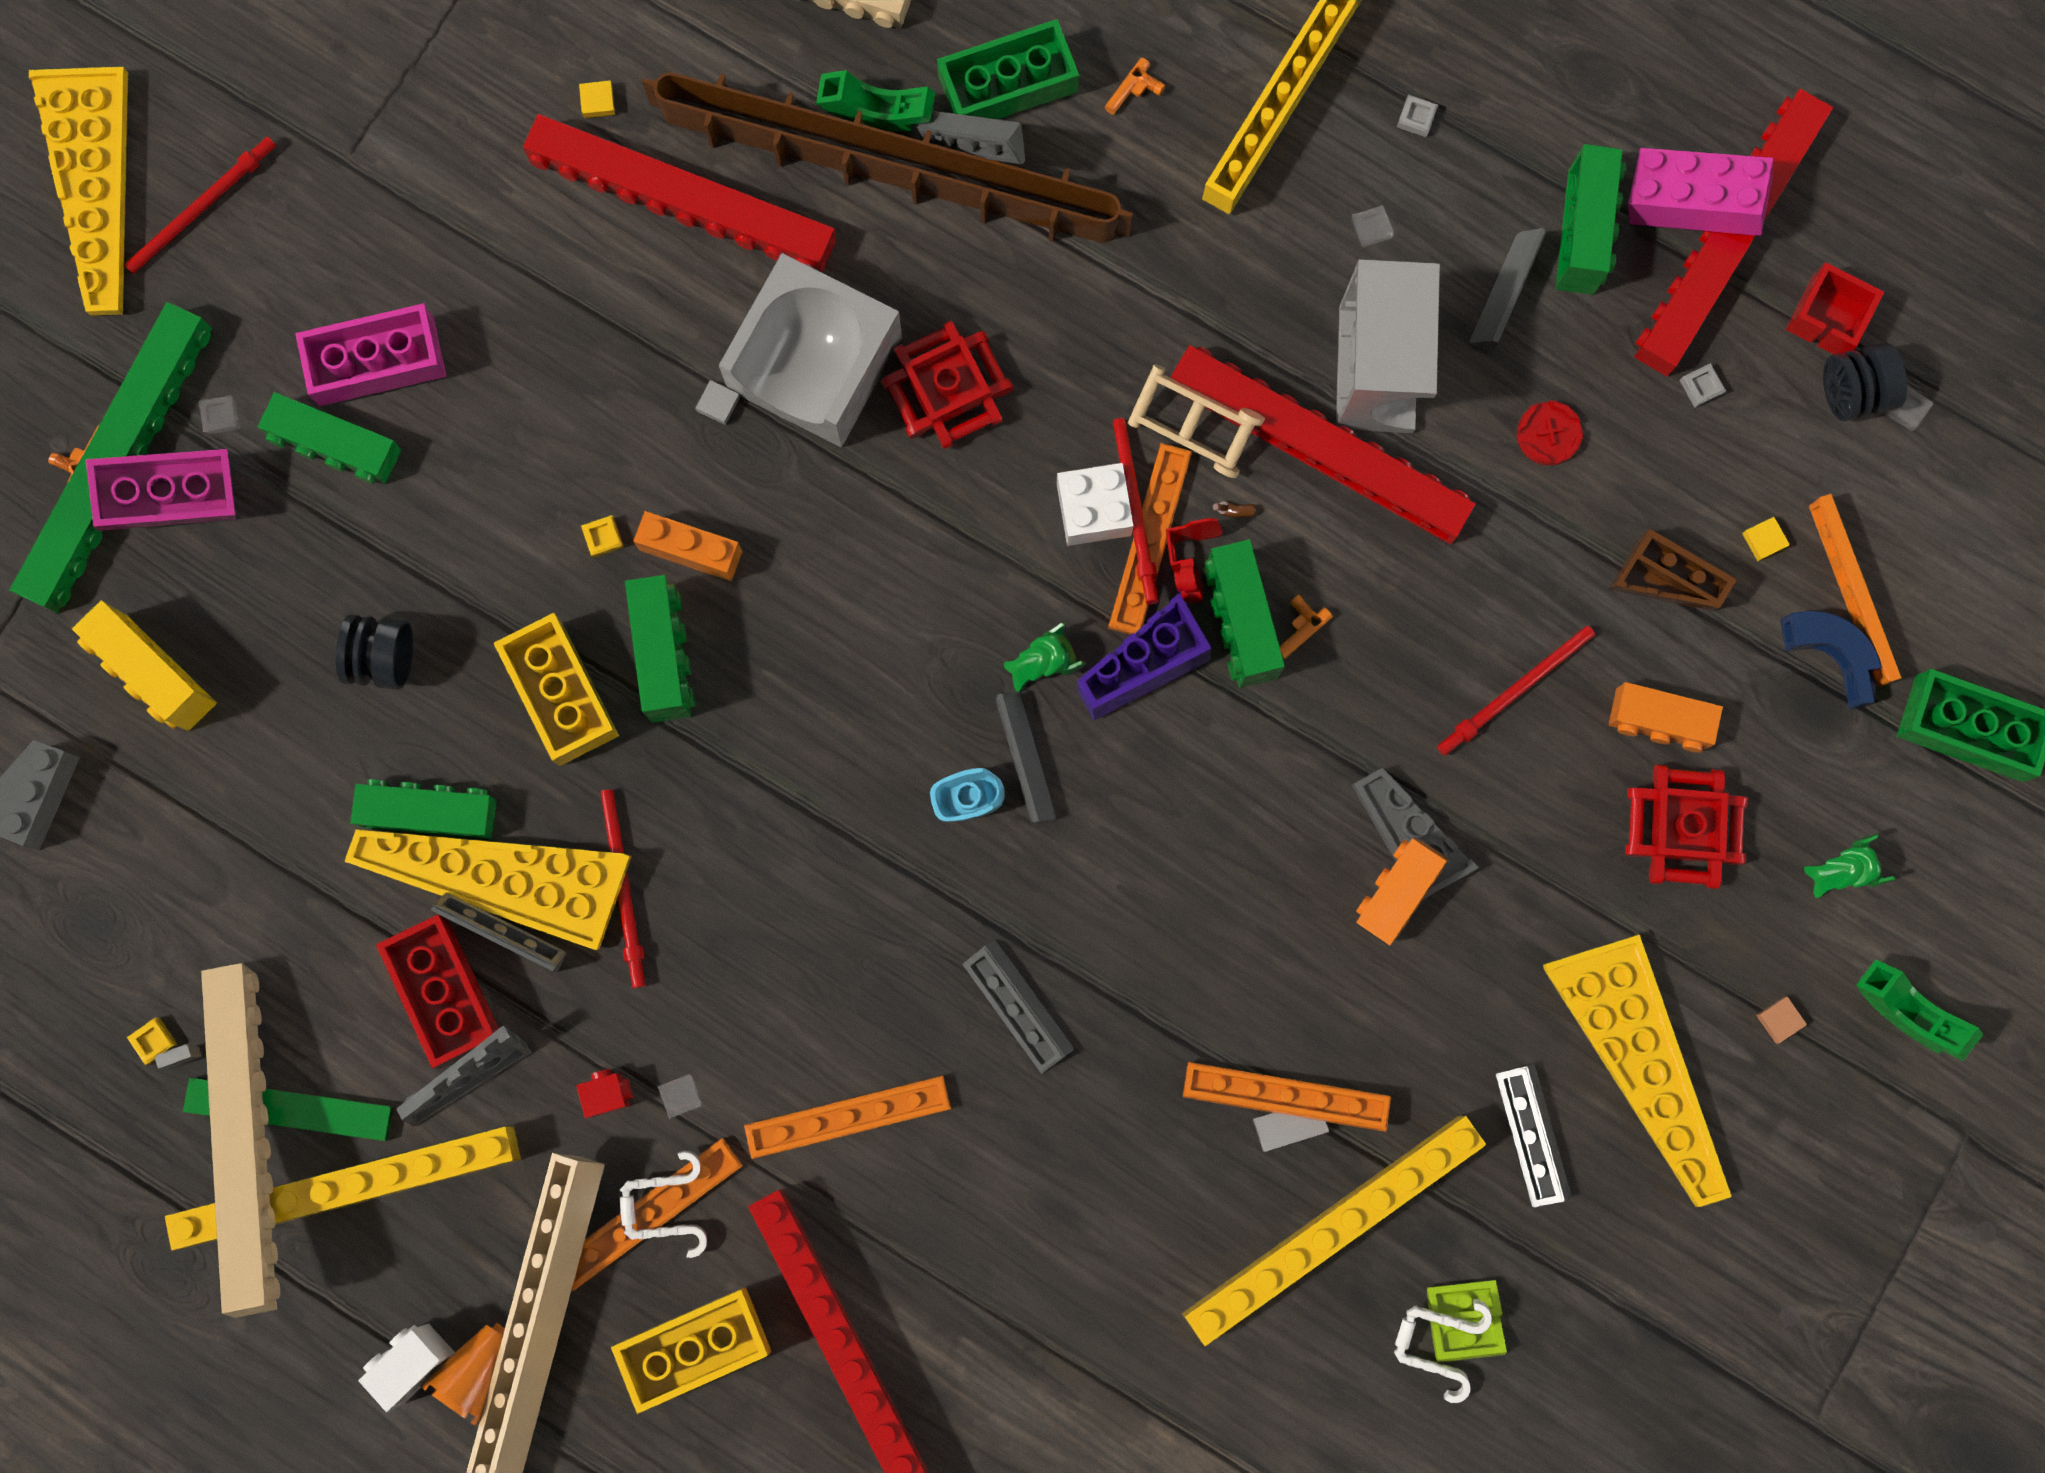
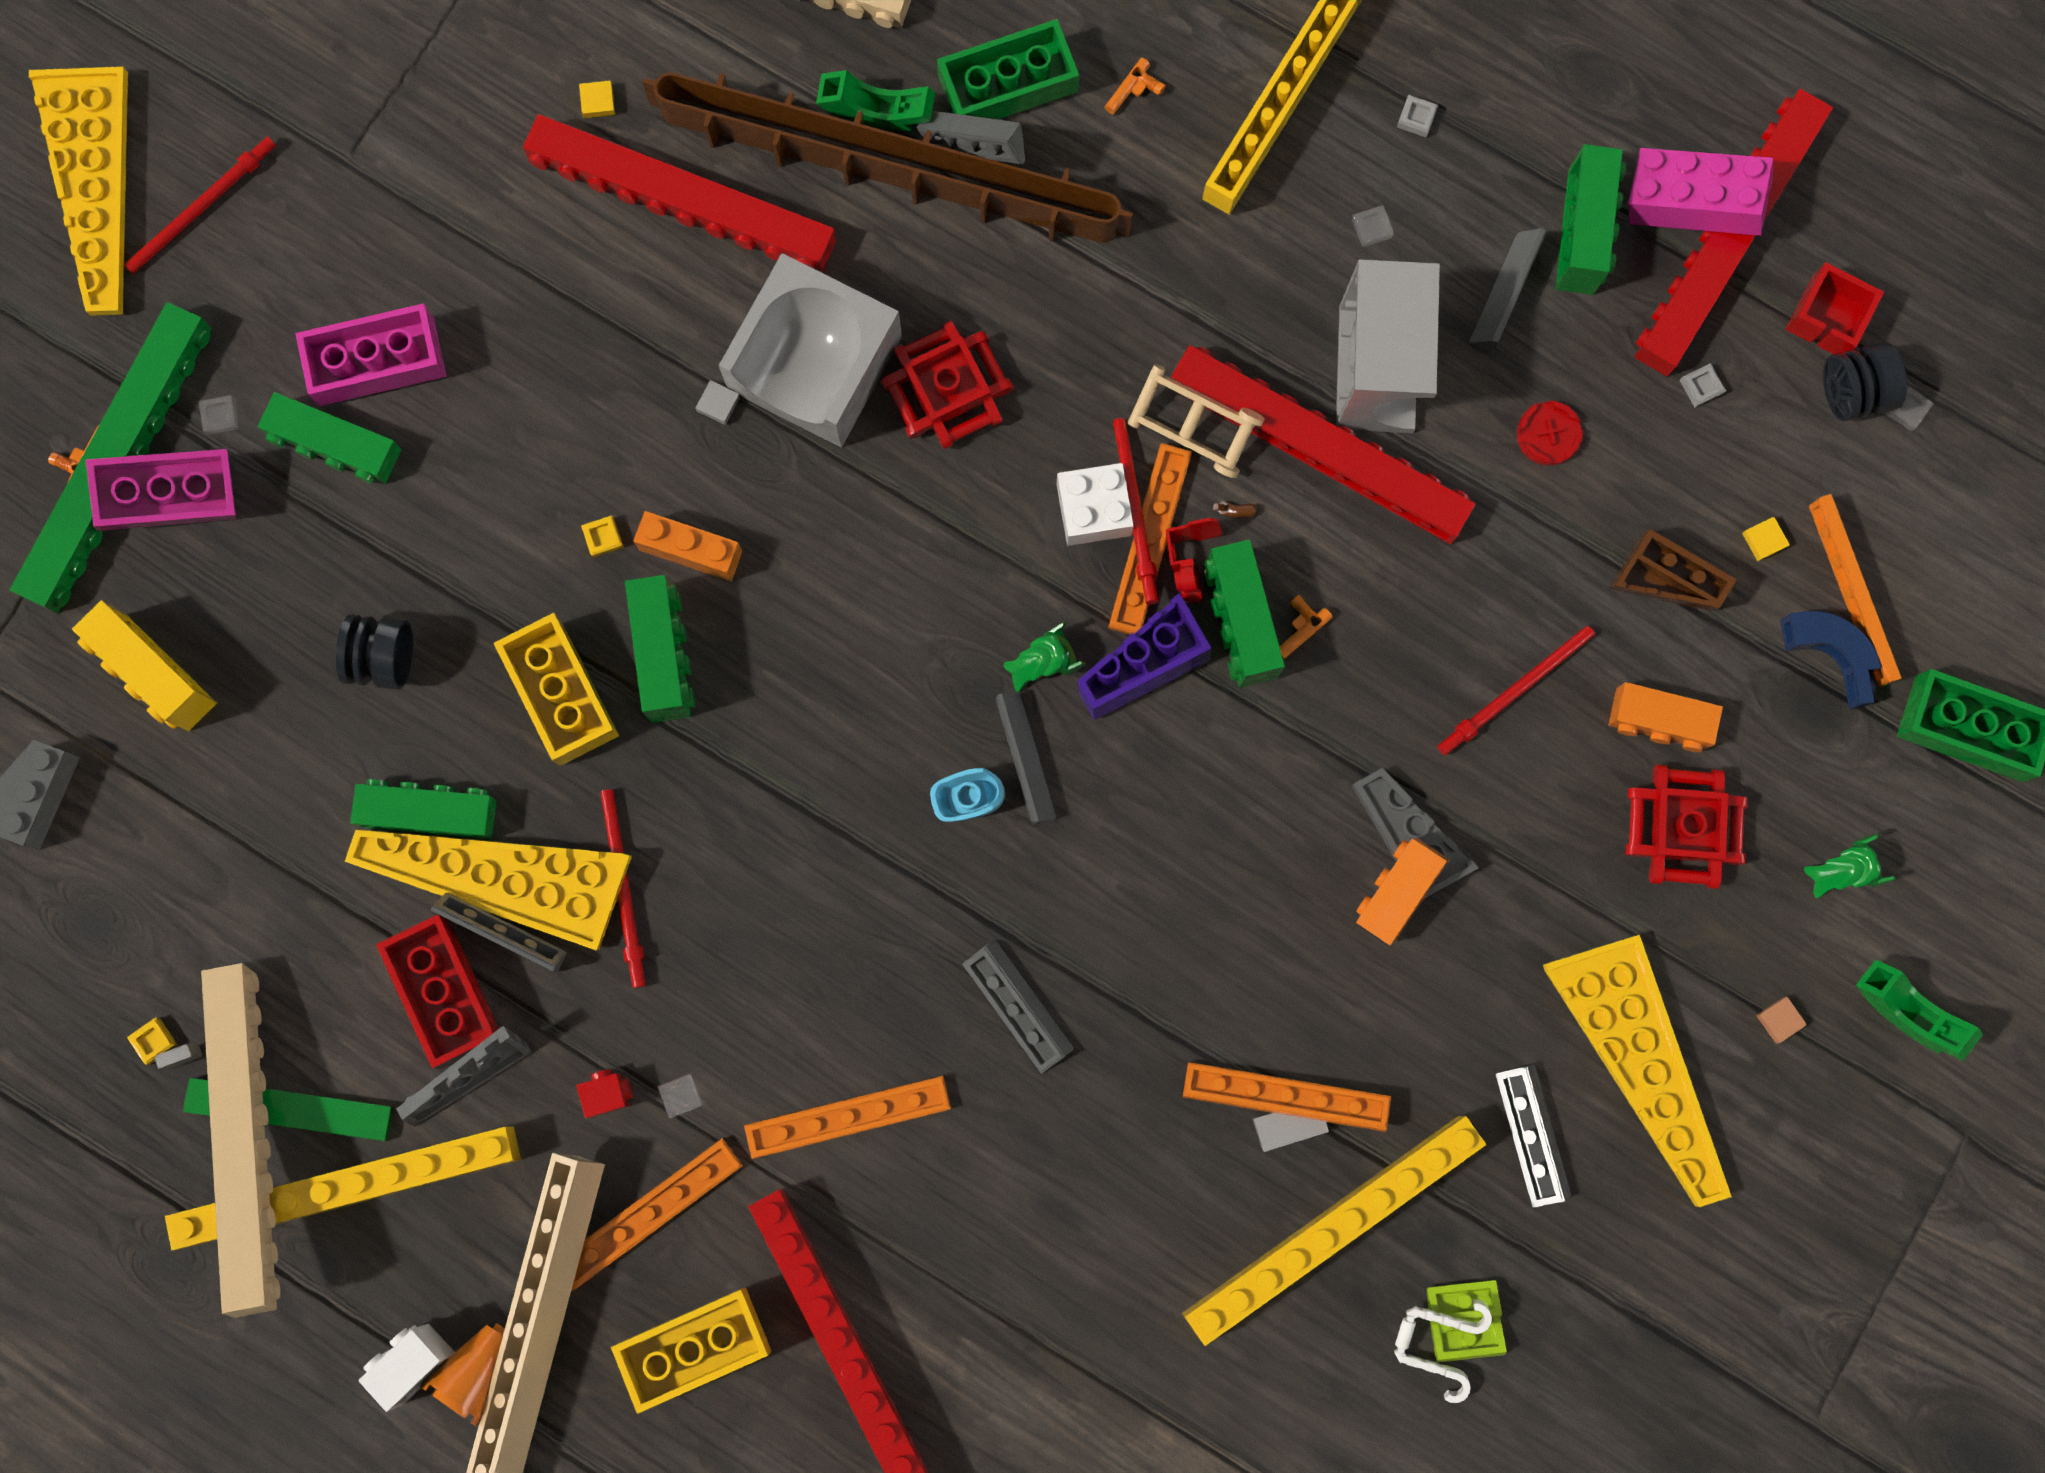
white piece [619,1151,707,1258] -> none

